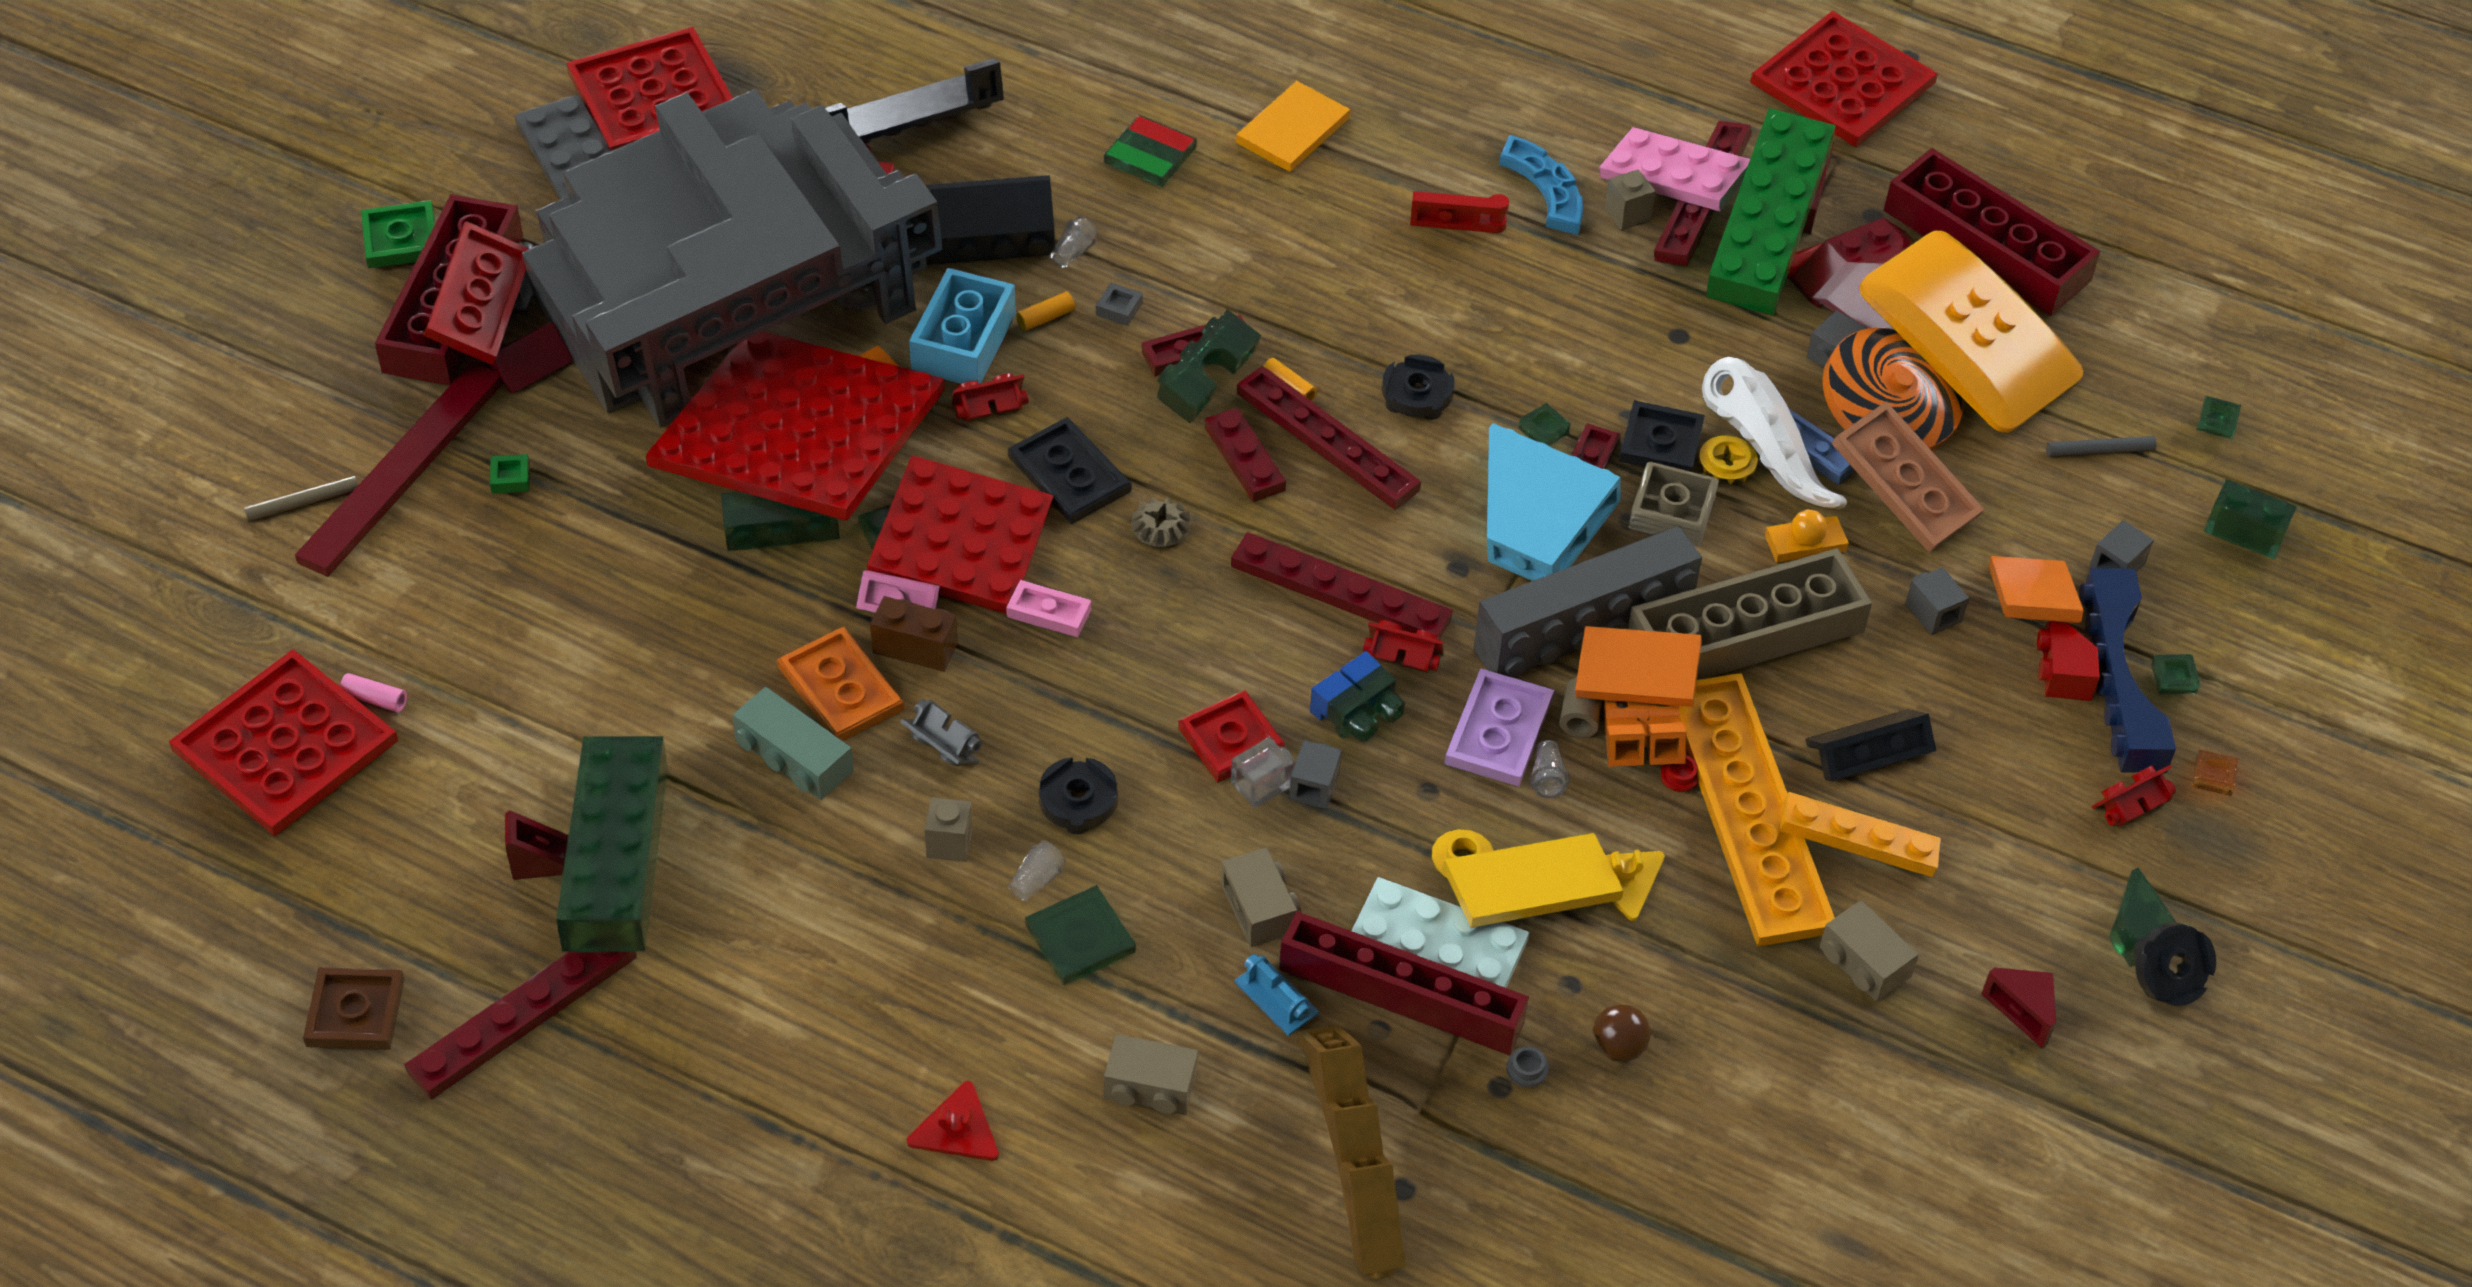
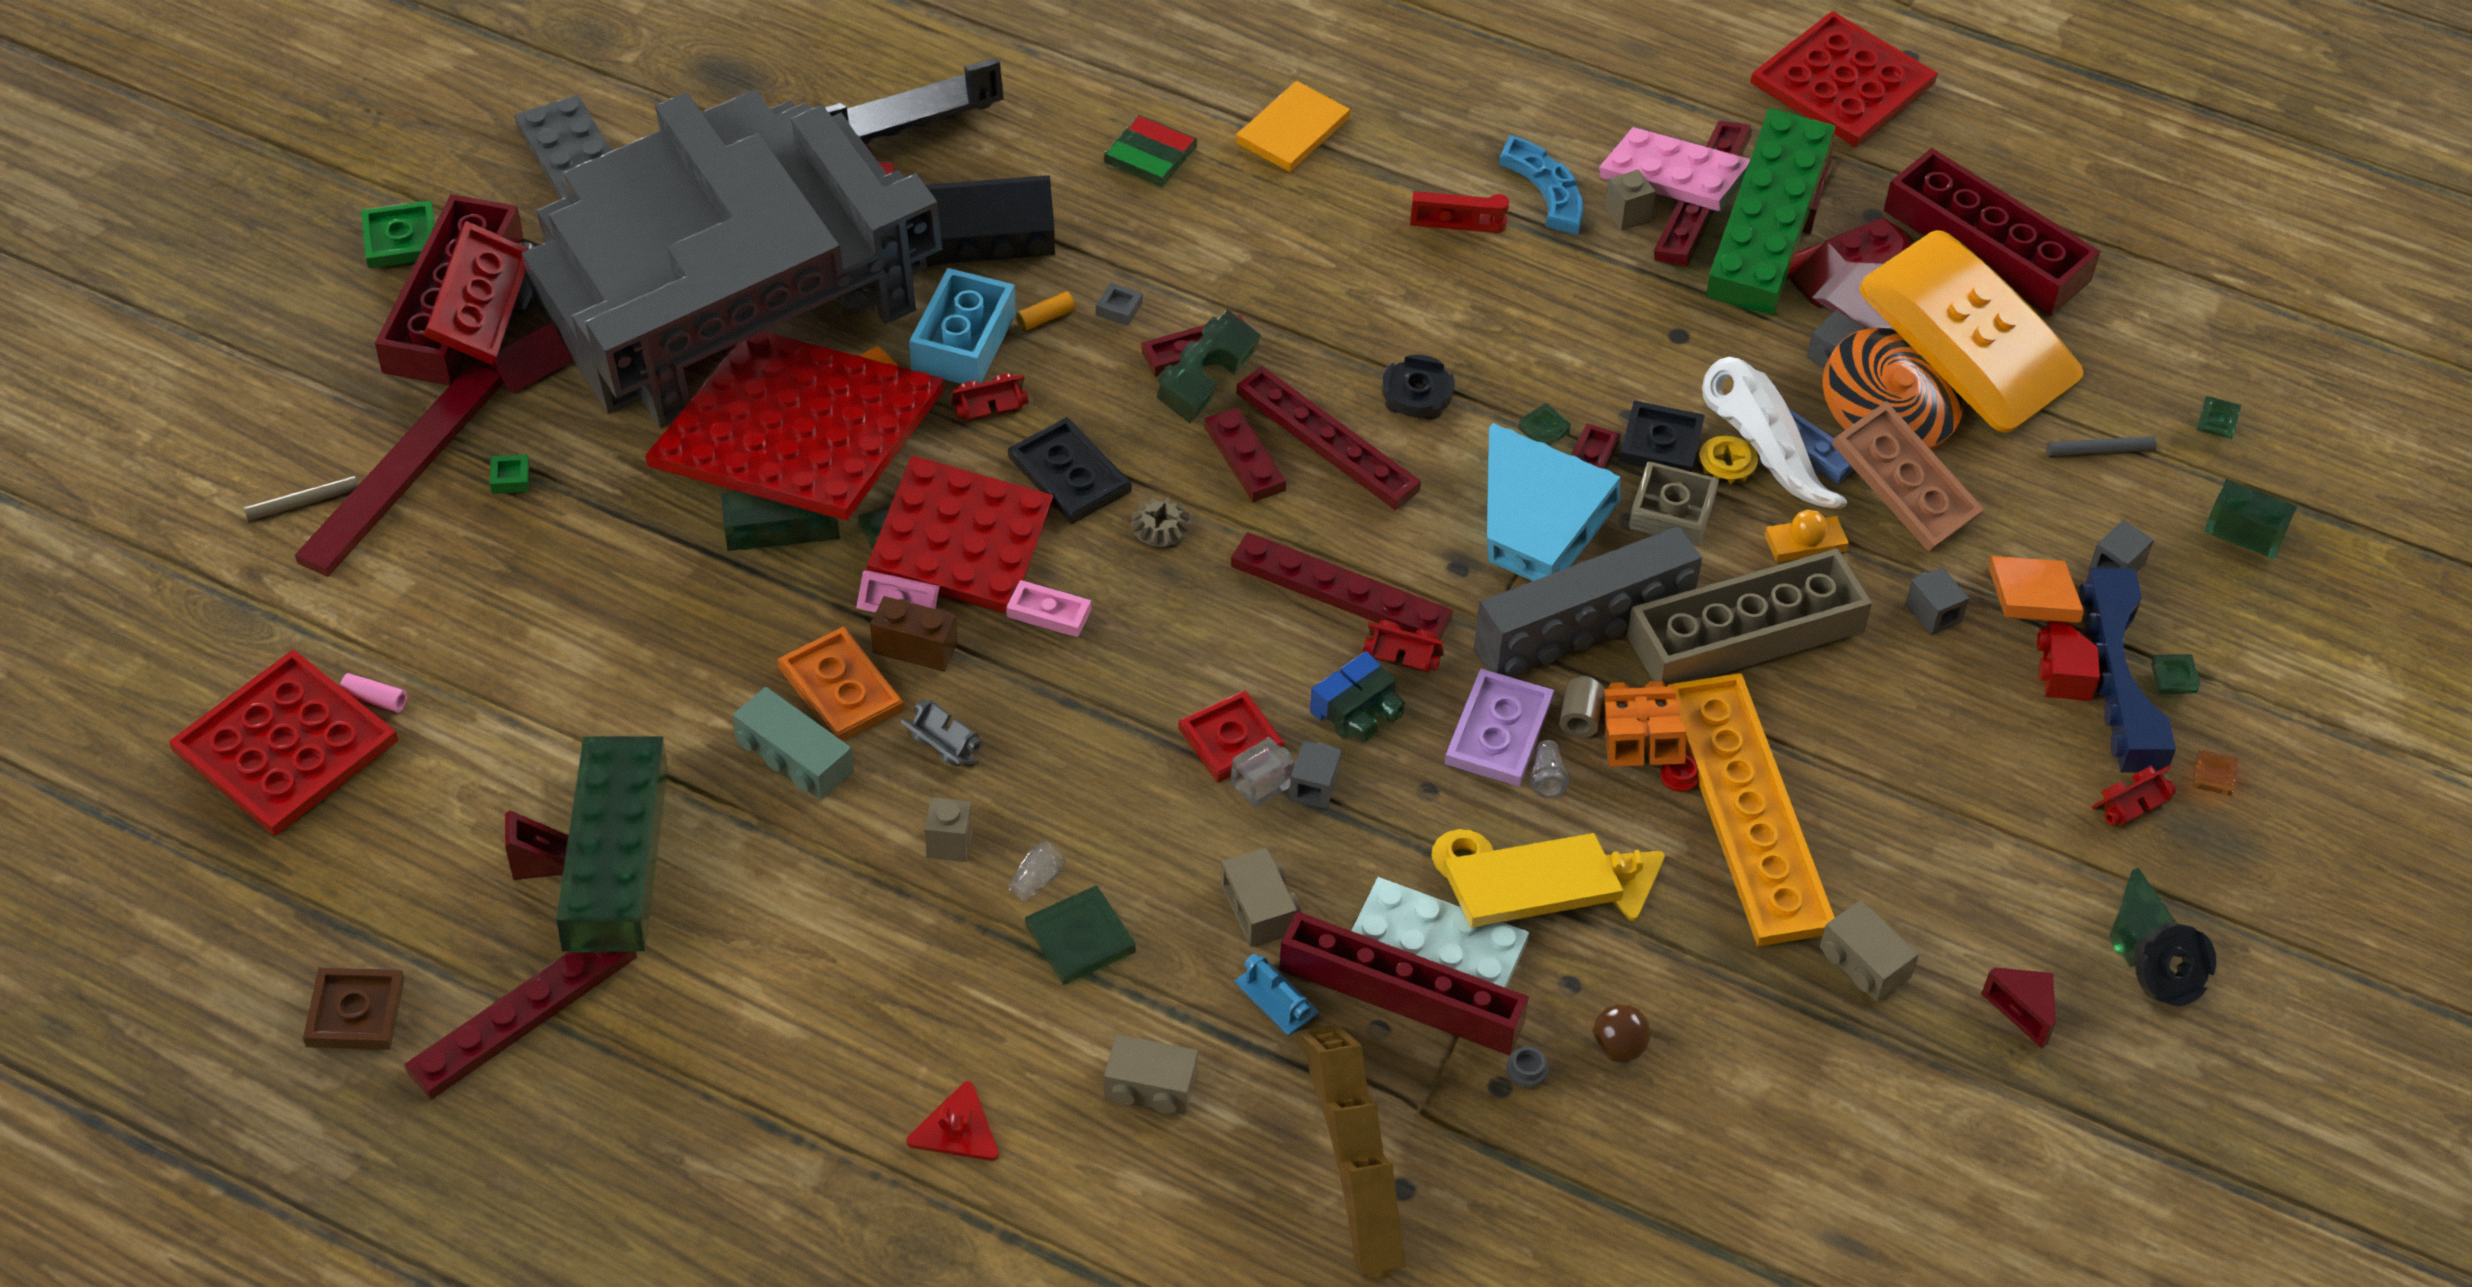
red plate [566,27,733,151] -> none
black plate [1039,757,1118,835] -> none
clear cone [1050,216,1098,268] -> none
light orange axle [1263,358,1317,401] -> none
orange tile [1575,626,1702,707] -> none
light orange plate [1779,792,1941,877] -> none
black panel [1805,709,1936,781] -> none

